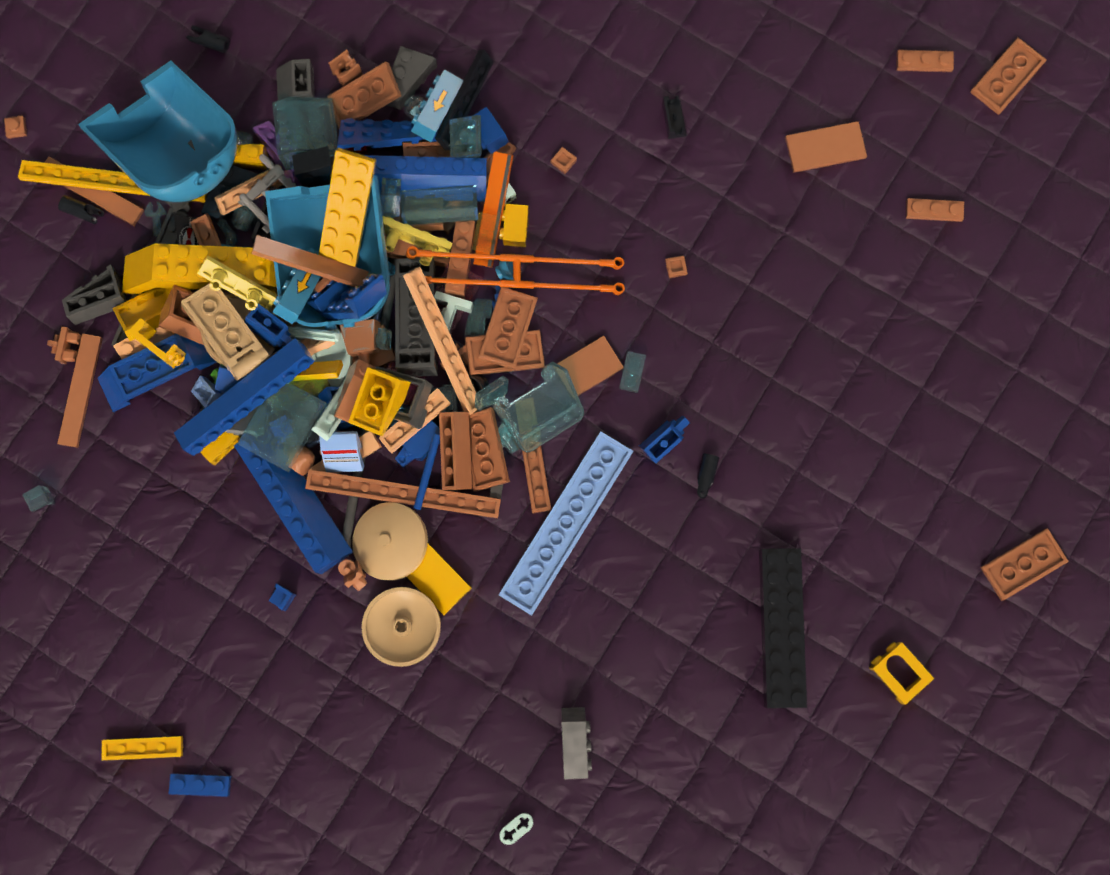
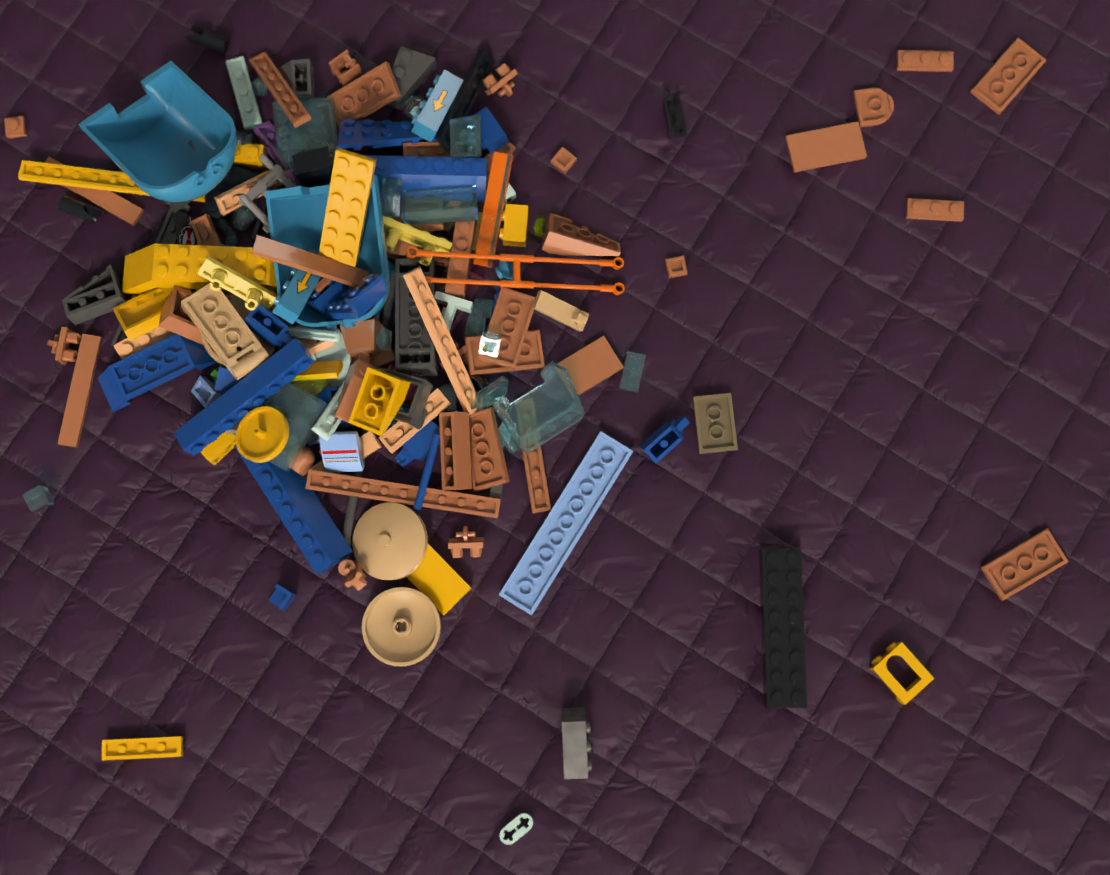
yellow panel [128,318,186,368] -> none
clear light blue bar [145,201,167,237] -> none
blue plate [169,773,231,797] -> none
black piece [697,453,719,499] -> none
none -> light aqua tile [225,56,263,130]
none -> yellow piece [236,406,289,463]
none -> nougat tile [249,52,312,128]
none -> clear light blue plate [251,78,268,96]
none -> nougat hips [448,526,484,558]
none -> clear light blue slope [478,332,501,357]
none -> nougat hips [482,63,518,97]
none -> tan hinge [532,290,589,332]
none -> clear neon green tile [534,217,546,237]
none -> nougat wedge [542,213,621,256]
none -> dark tan plate [693,393,738,454]
none -> nougat tile [853,88,894,127]

